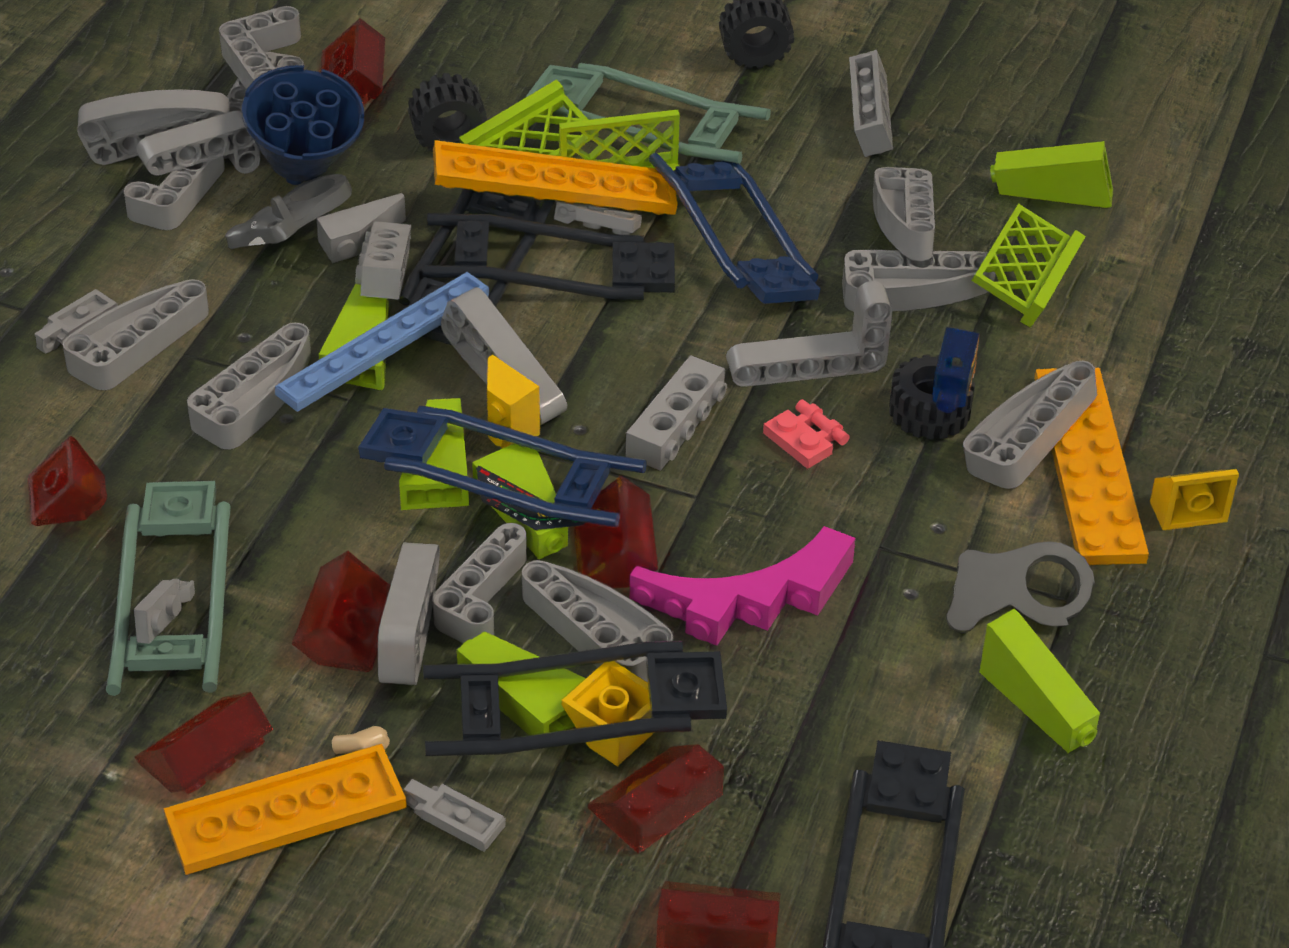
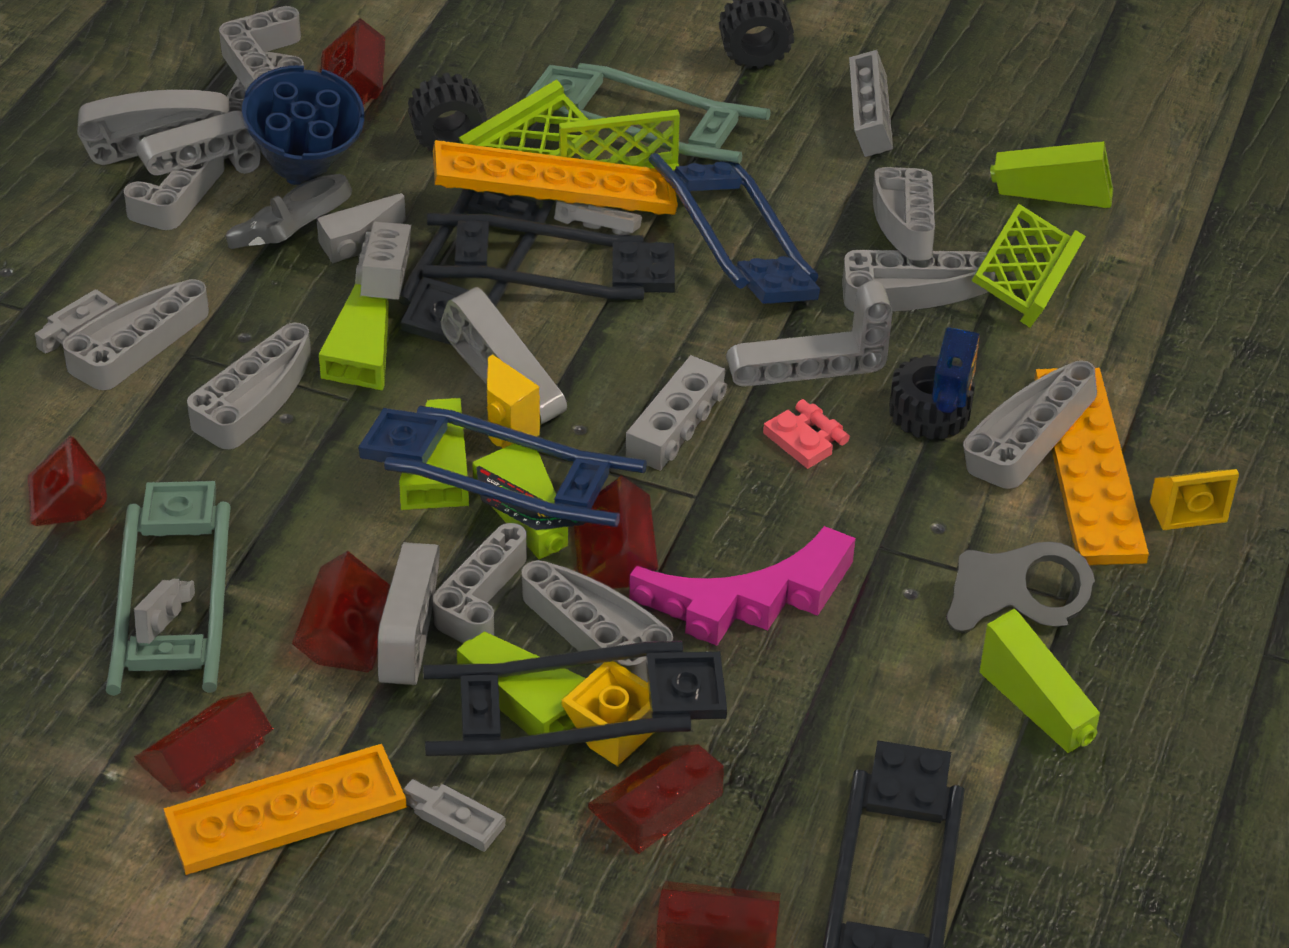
medium blue tile [275,272,489,412] -> none
tan arm [332,726,390,754] -> none

